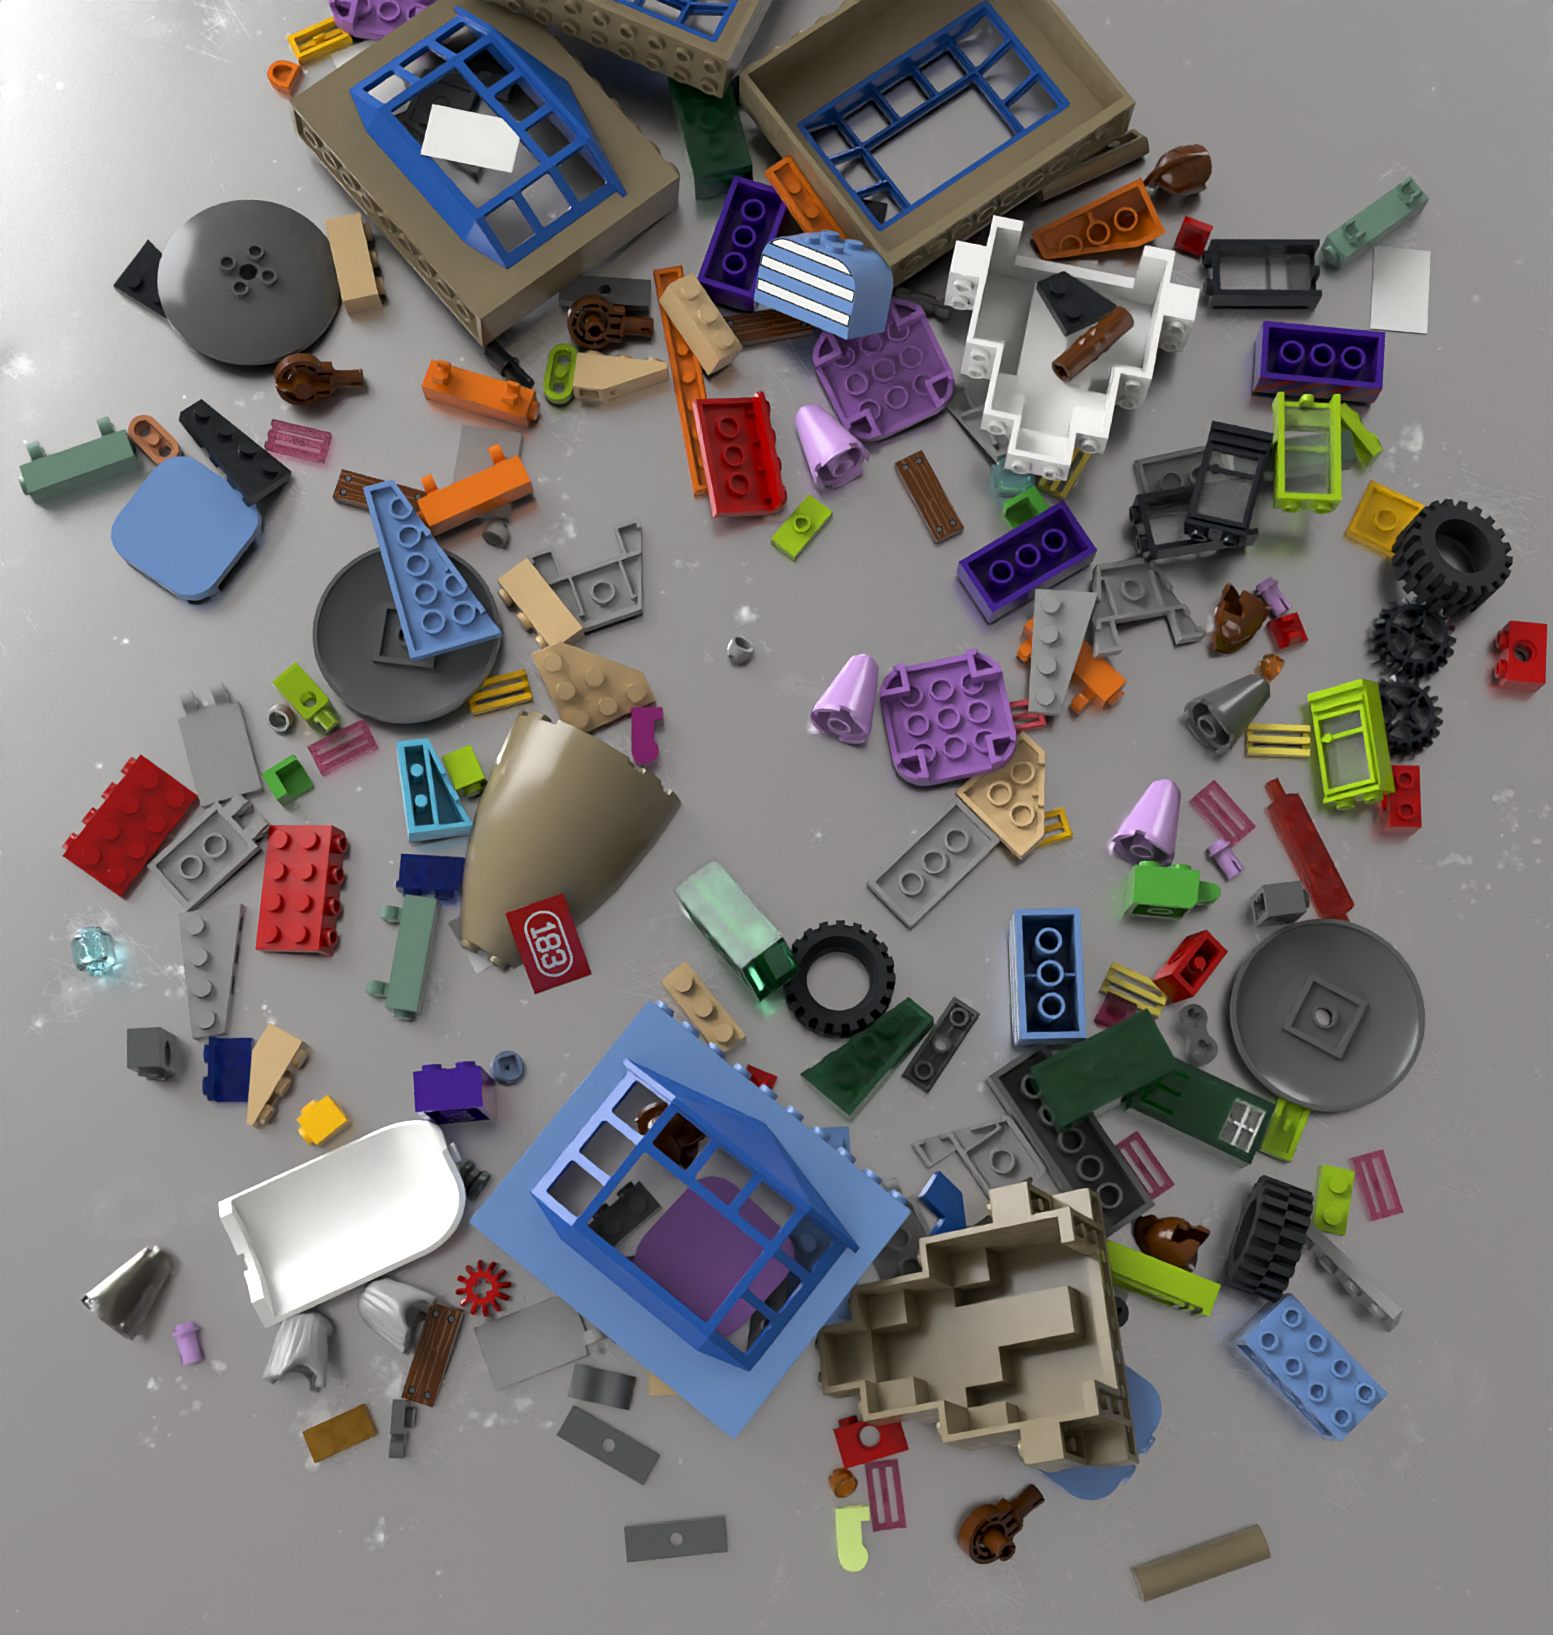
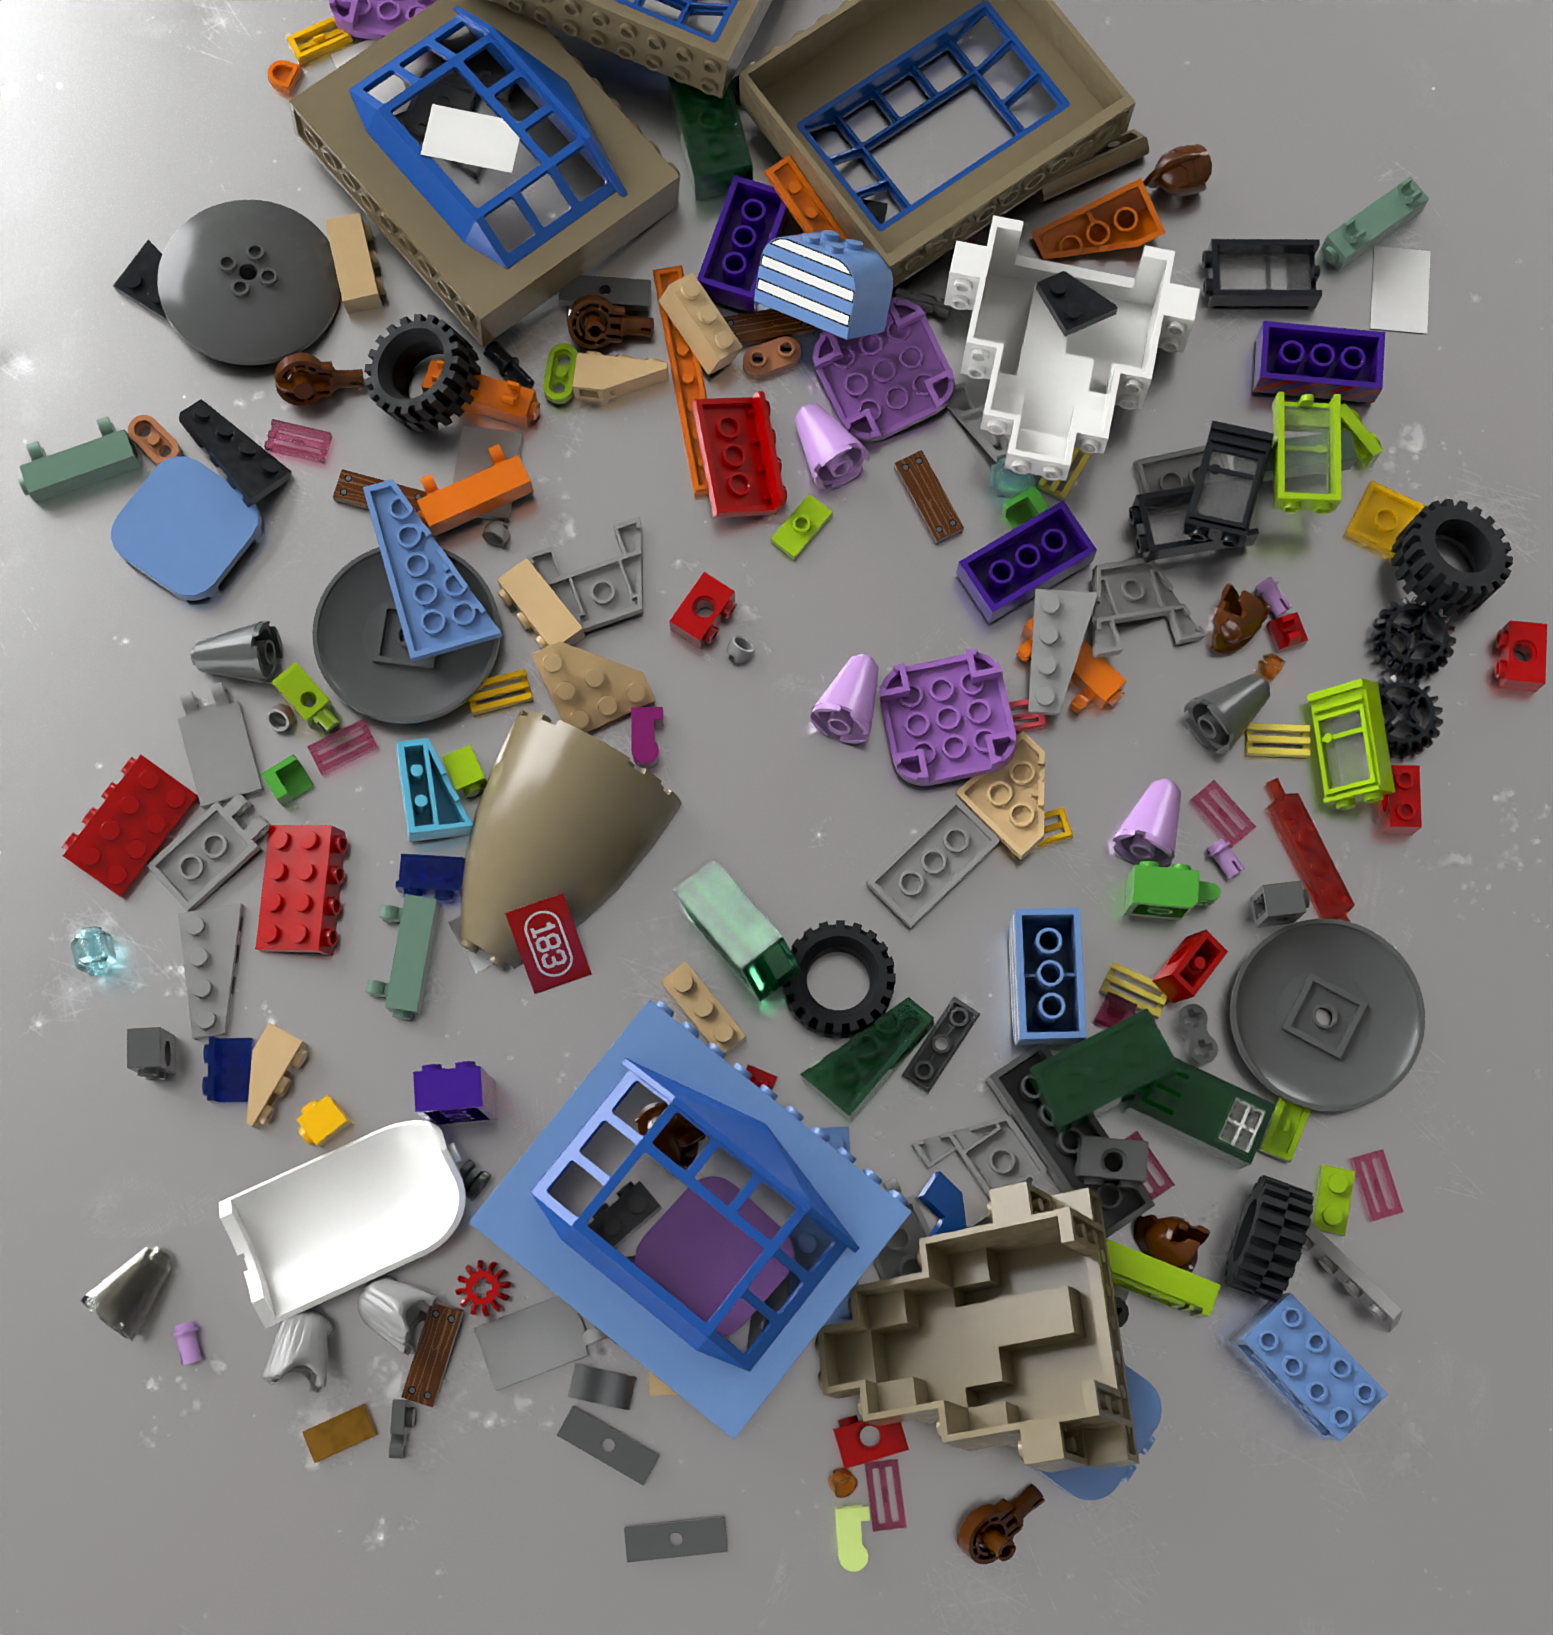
sand blue tile [490,1051,524,1085] -> none
reddish brown axle [1052,306,1134,382] -> none
dark tan brick [1131,1524,1271,1603] -> none
red tile [1174,216,1213,257] -> none
none -> dark grey cone [191,621,283,684]
none -> black tyre [364,314,481,432]
none -> red brick [669,572,737,649]
none -> nougat plate [743,336,801,379]
none -> dark grey brick [1076,1135,1149,1189]

